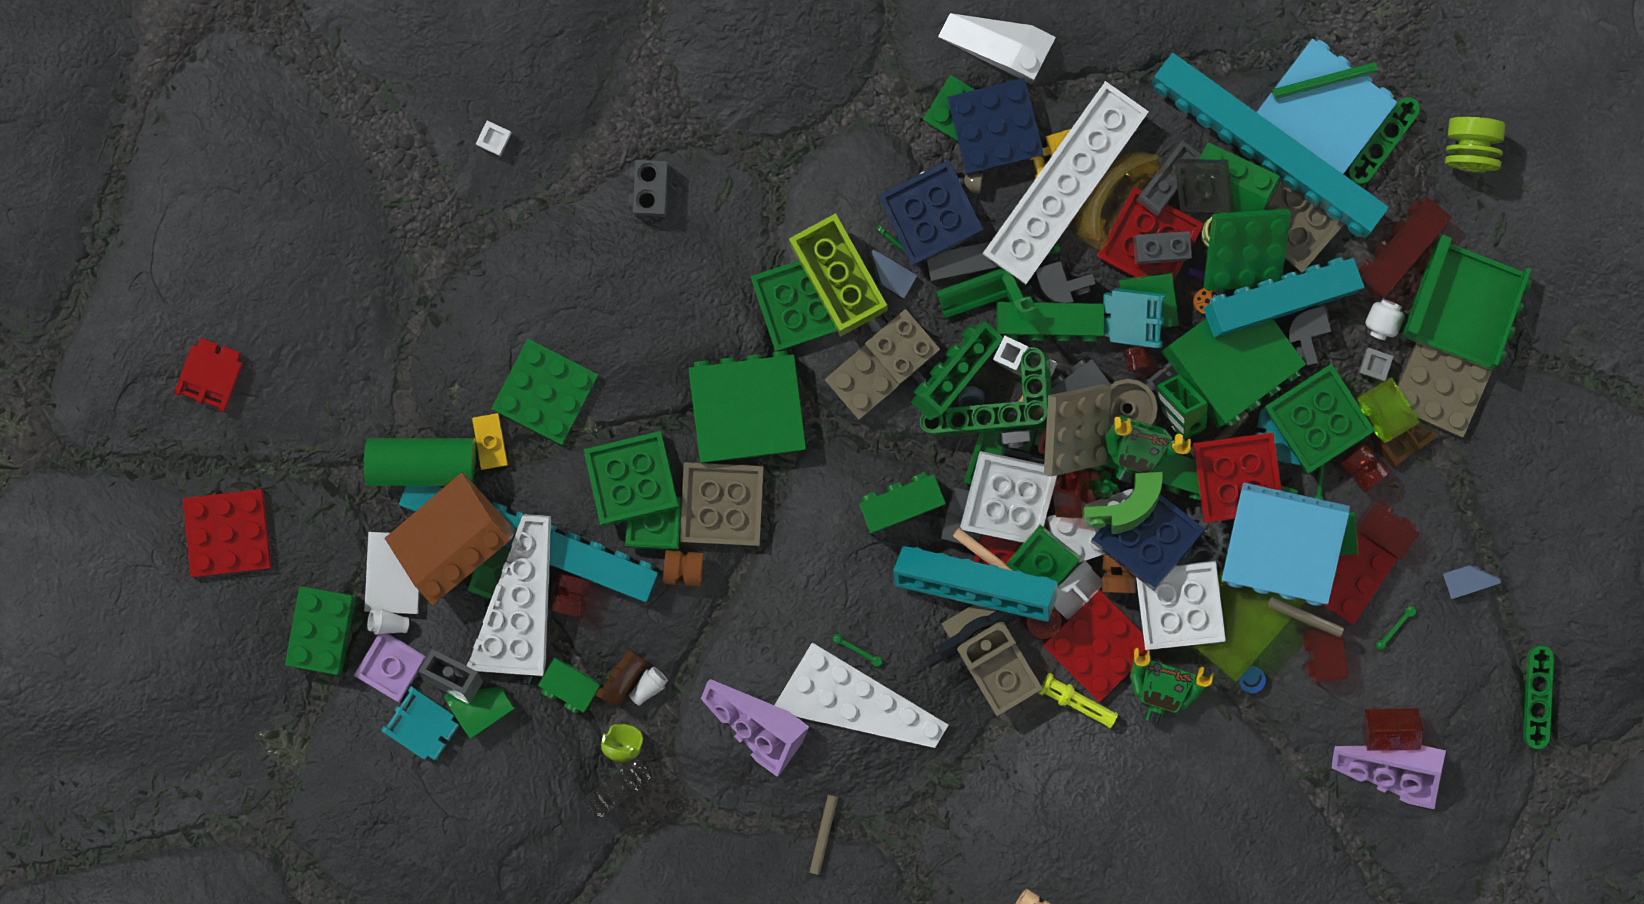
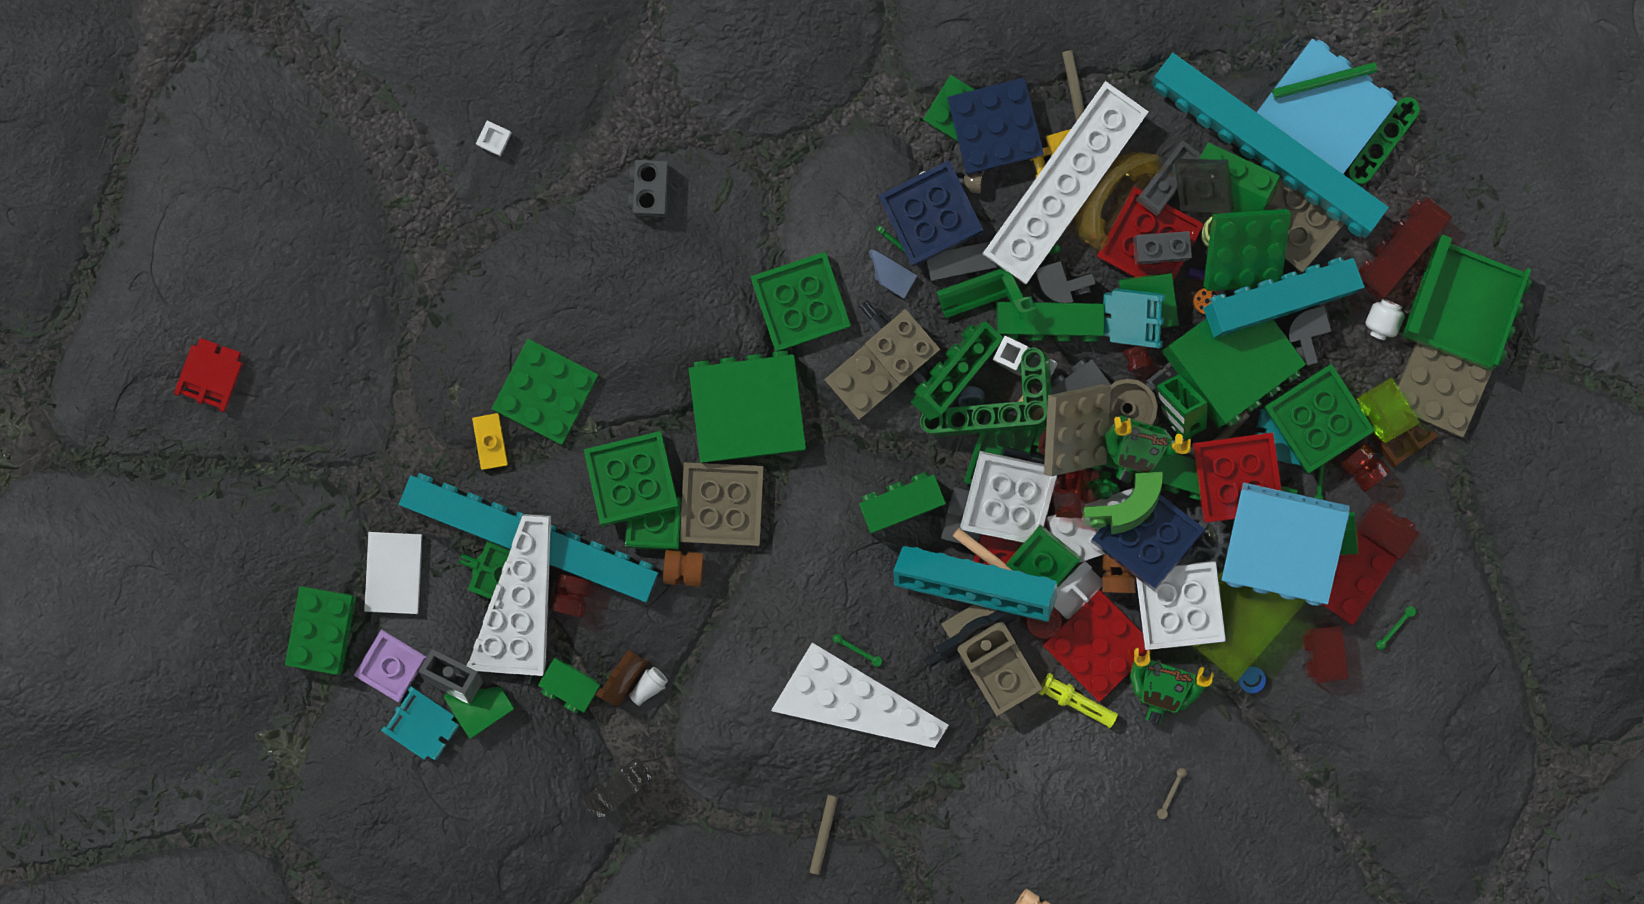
red plate [182,489,272,577] -> none
green brick [364,438,477,486] -> none
white cone [367,608,409,634] -> none
dark orange slope [384,472,516,605] -> none
lime hair [601,724,643,763] -> none
lavender wedge [701,679,809,777] -> none
lime brick [789,213,888,336] -> none
white wedge [938,13,1056,85] -> none
light grey plate [1000,429,1030,448] -> none
dark tan bar [1268,597,1344,637] -> none
lavender wedge [1332,745,1446,809] -> none
light grey plate [1358,348,1393,382] -> none
clear red brick [1362,708,1423,751] -> none
sand blue slope [1443,565,1501,599] -> none
lime wheel [1444,117,1506,173] -> none
green beam [1523,645,1554,749] -> none
none -> dark tan bar [1062,50,1084,122]
none -> dark tan hinge [1157,768,1187,819]

